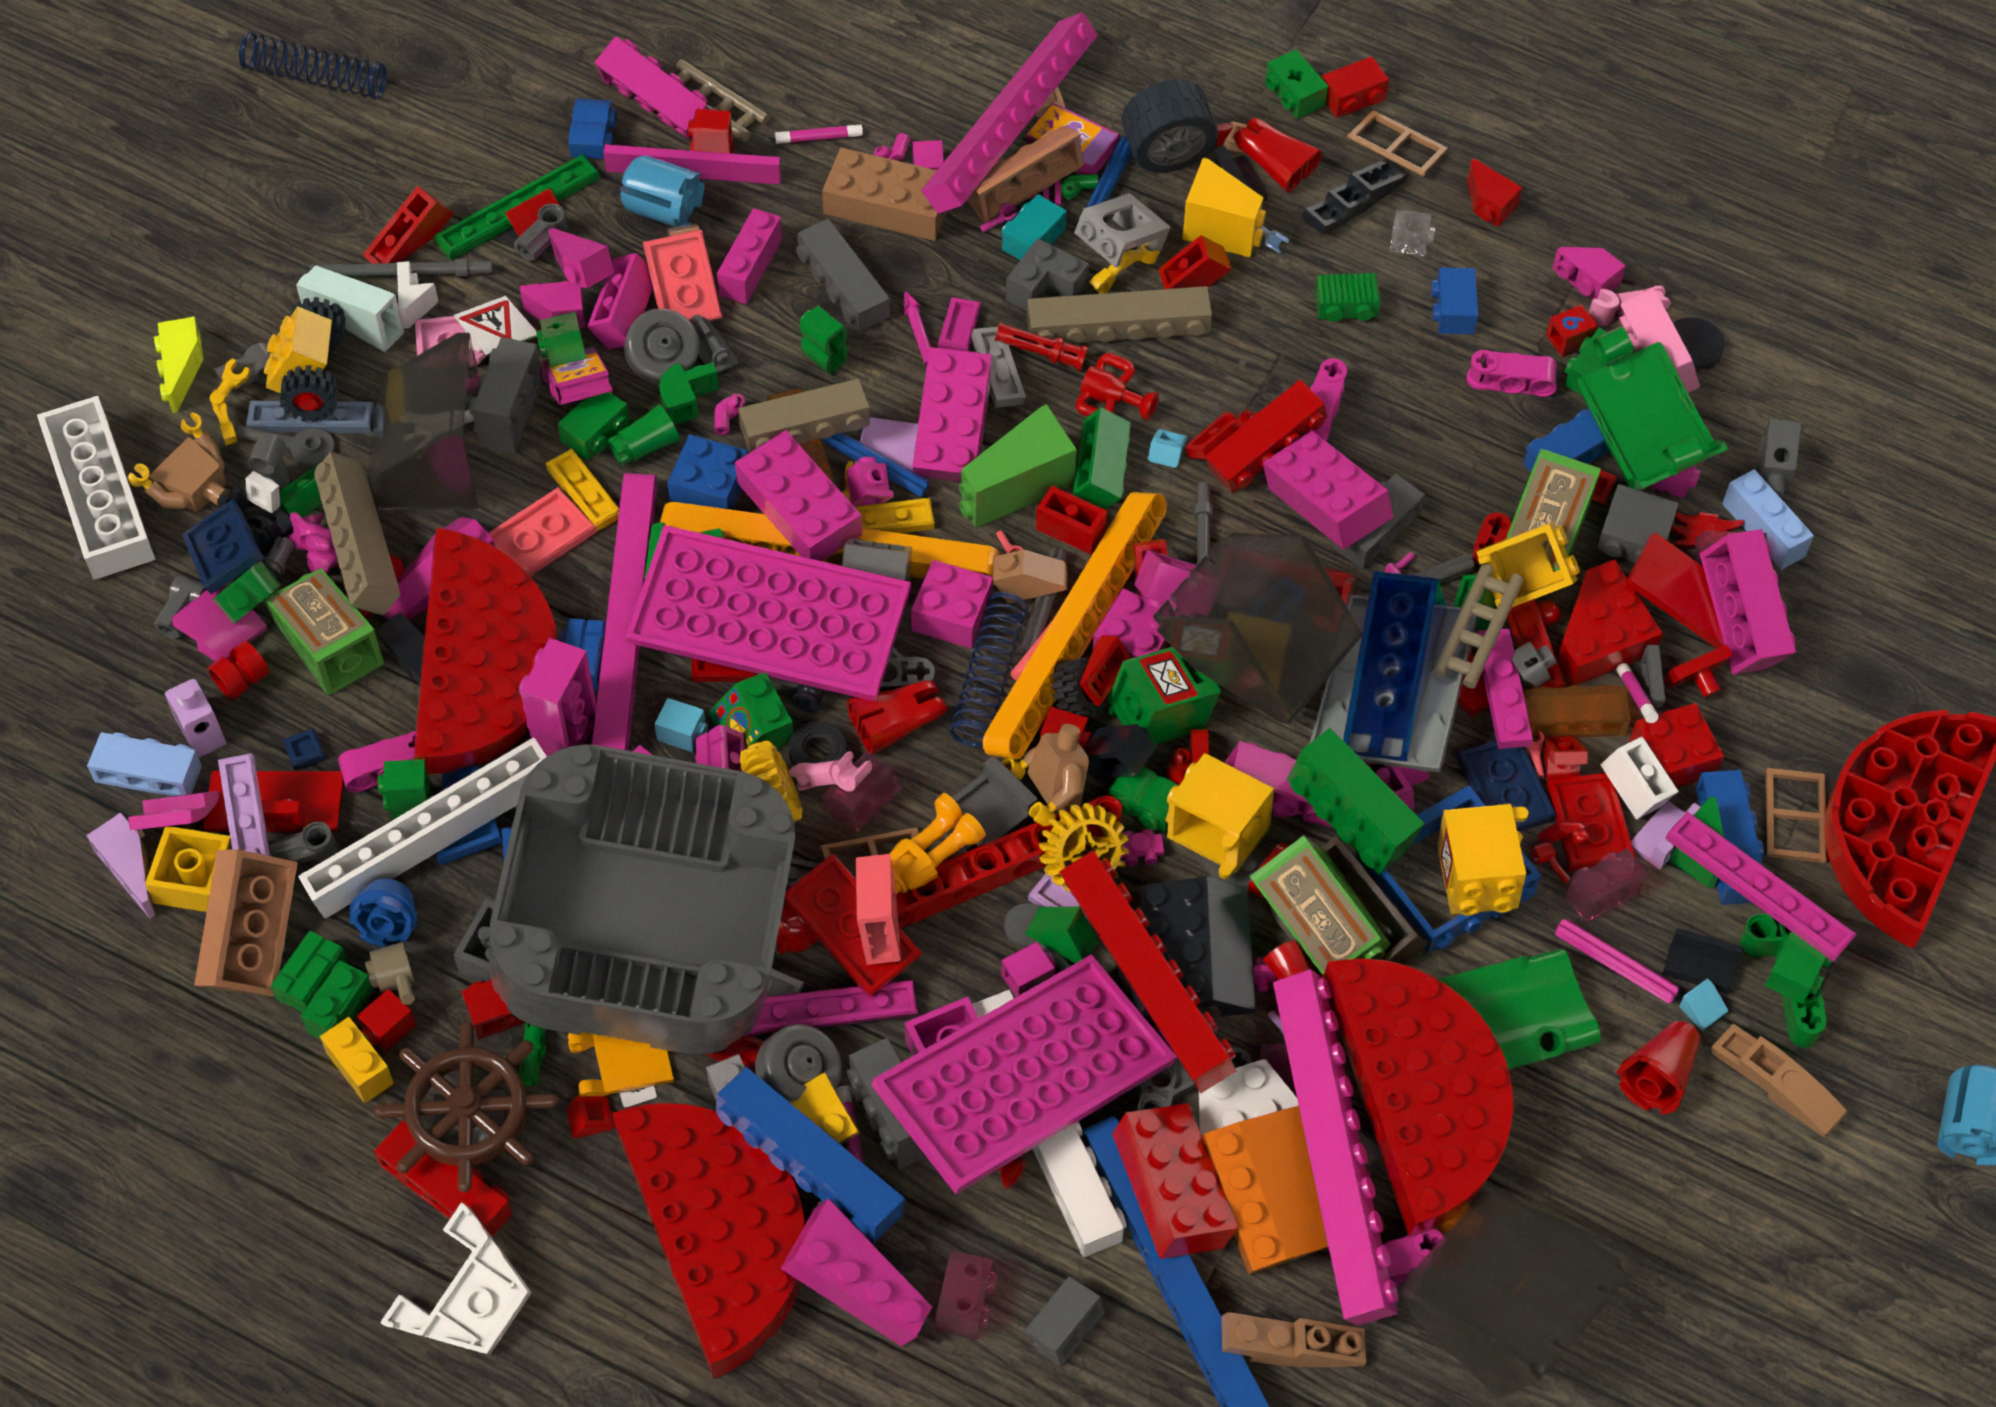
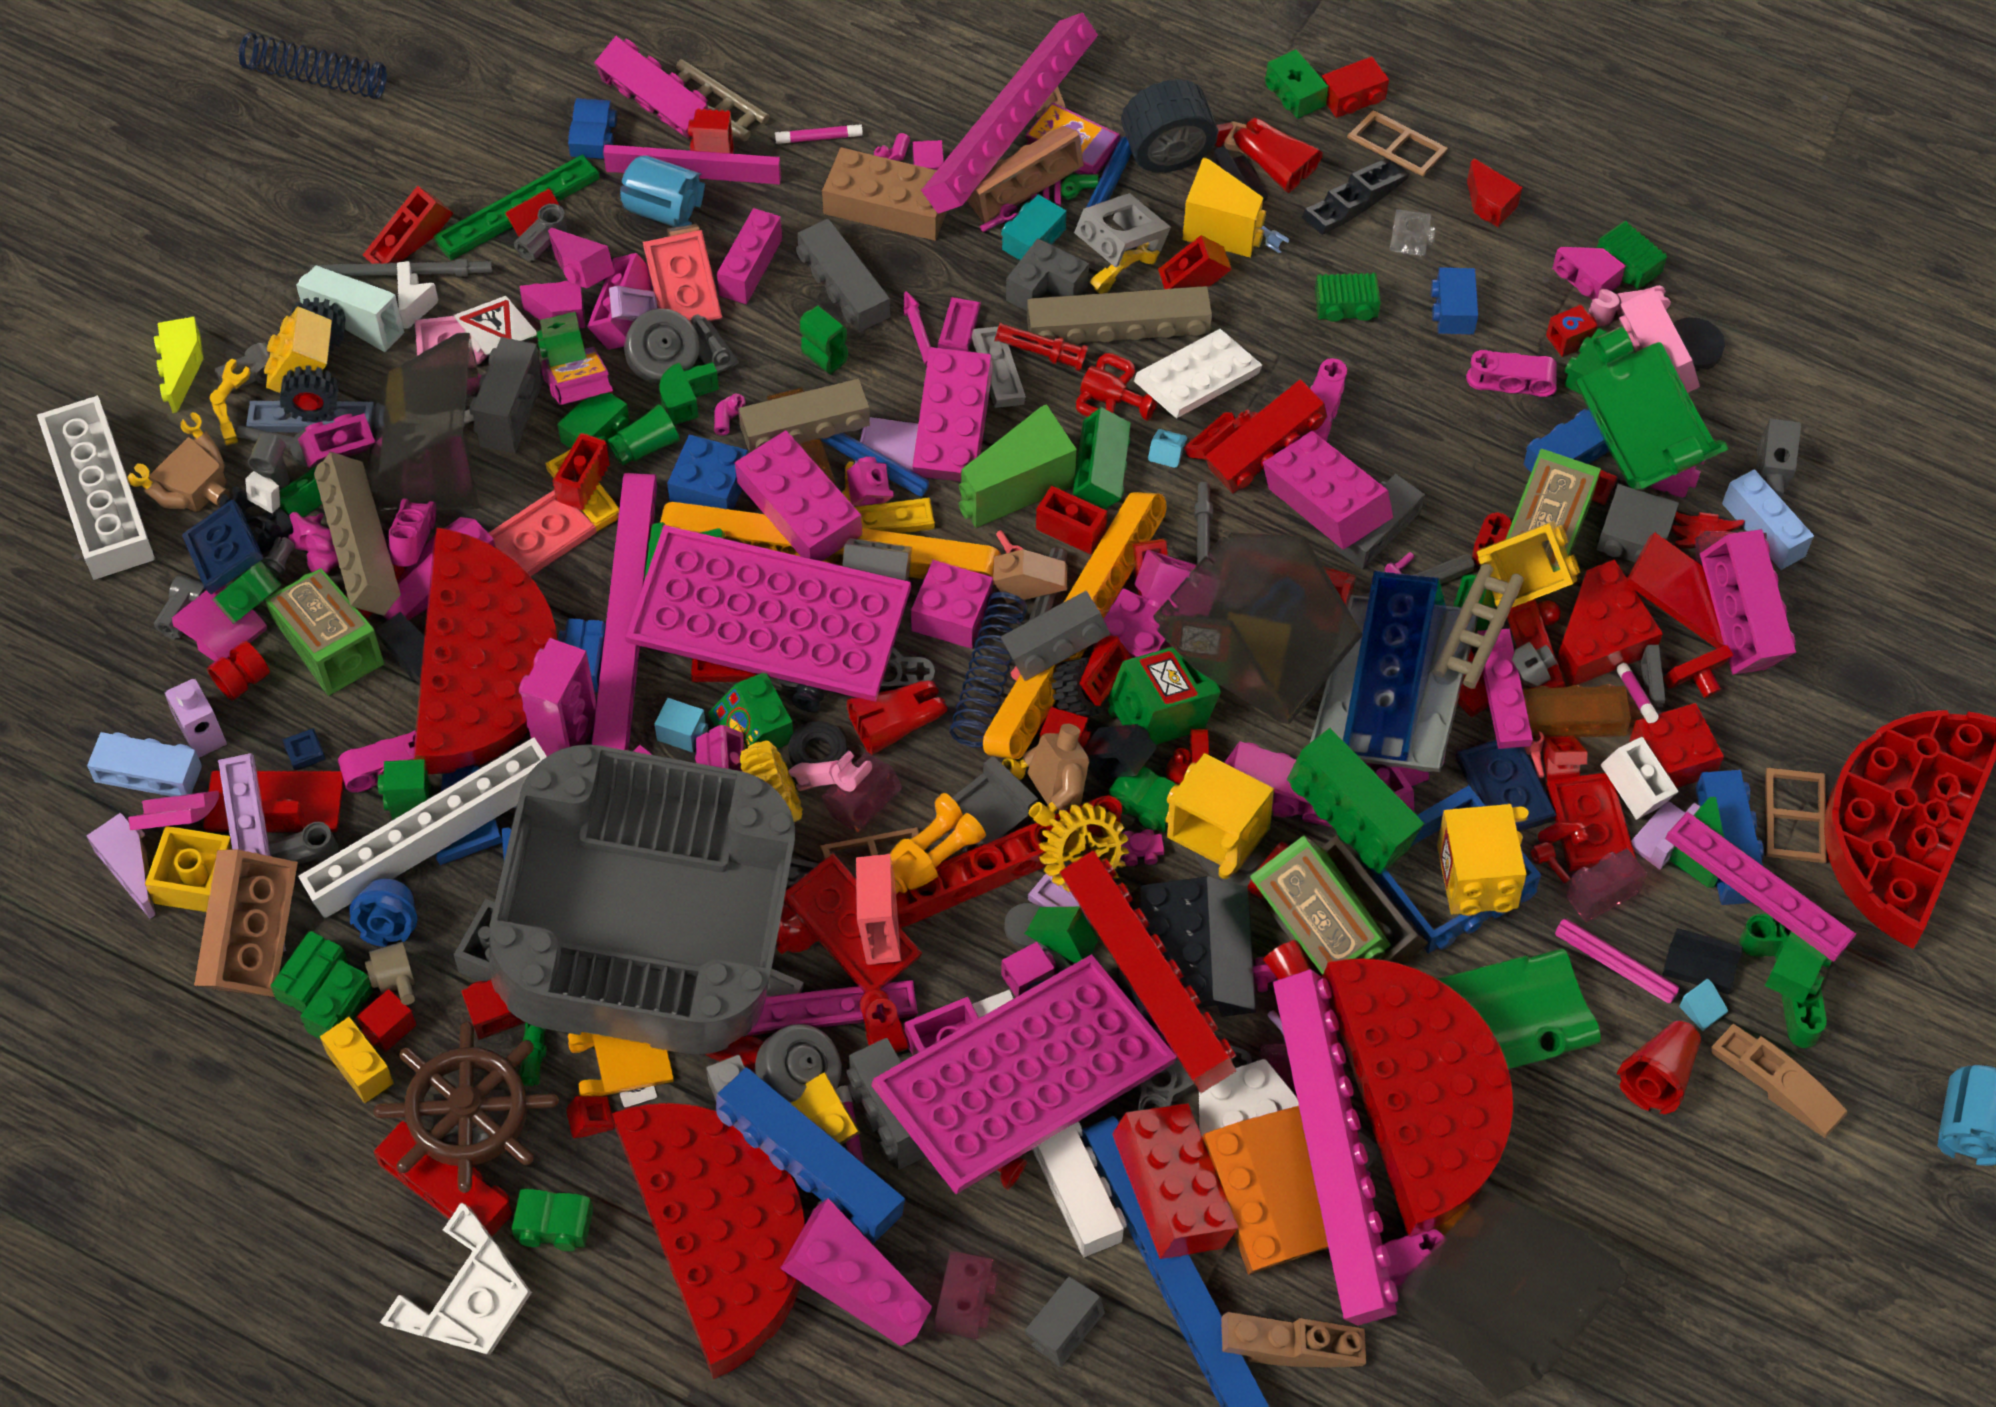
none -> dark pink brick [298,413,375,468]
none -> dark pink piece [389,498,436,566]
none -> green brick [512,1189,594,1251]
none -> red brick [552,433,610,510]
none -> lavender tile [609,286,658,321]
none -> red piece [860,988,908,1053]
none -> dark grey brick [1001,591,1111,681]
none -> white plate [1134,329,1262,418]
none -> green brick [1597,221,1667,290]

